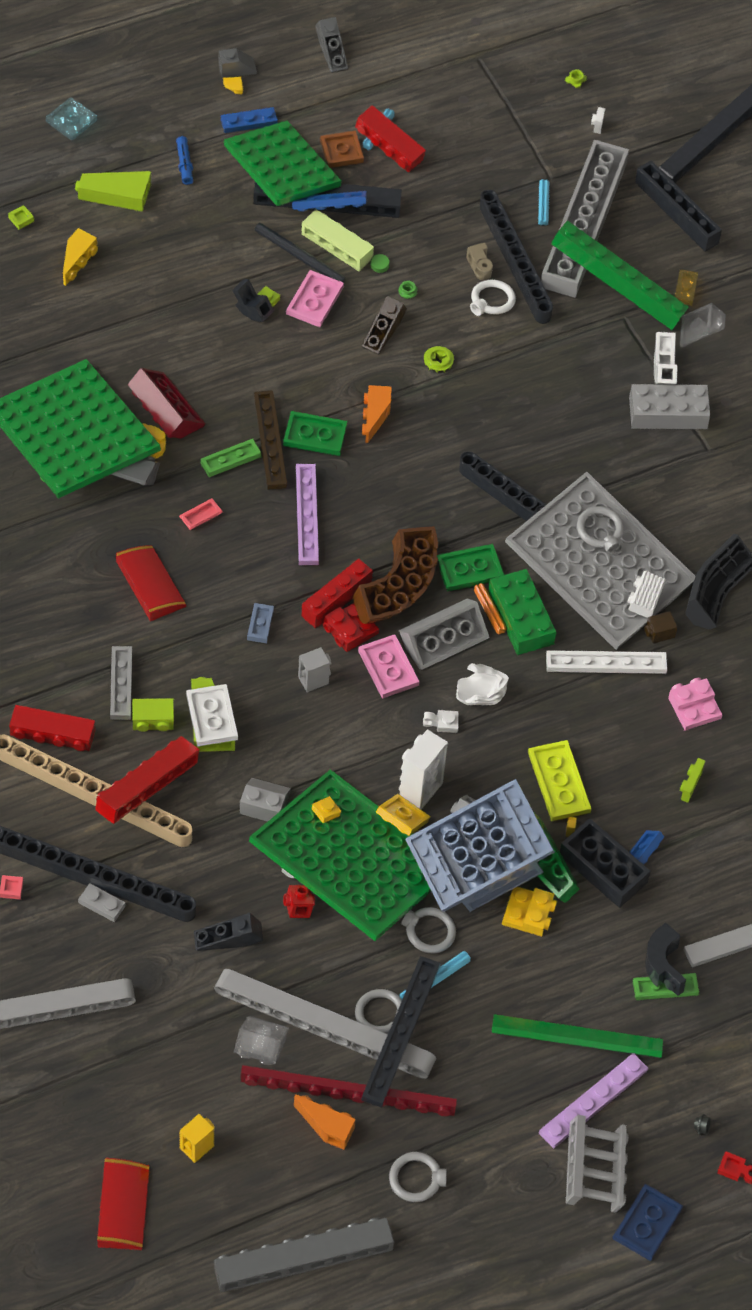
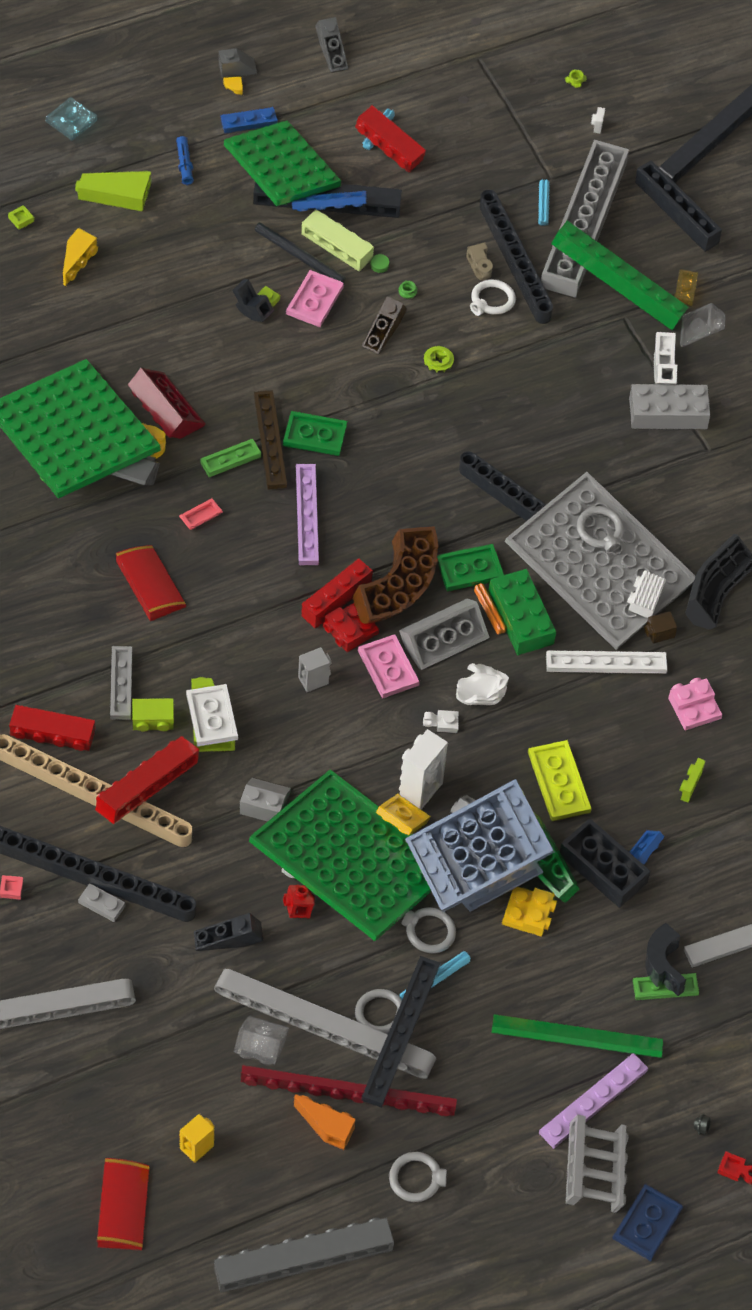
sand blue plate [247,603,274,643] -> none
yellow plate [312,796,341,823] -> none
dark orange plate [320,131,364,168] -> none
orange slope [362,385,391,443] -> none
yellow tile [566,817,576,837] -> none

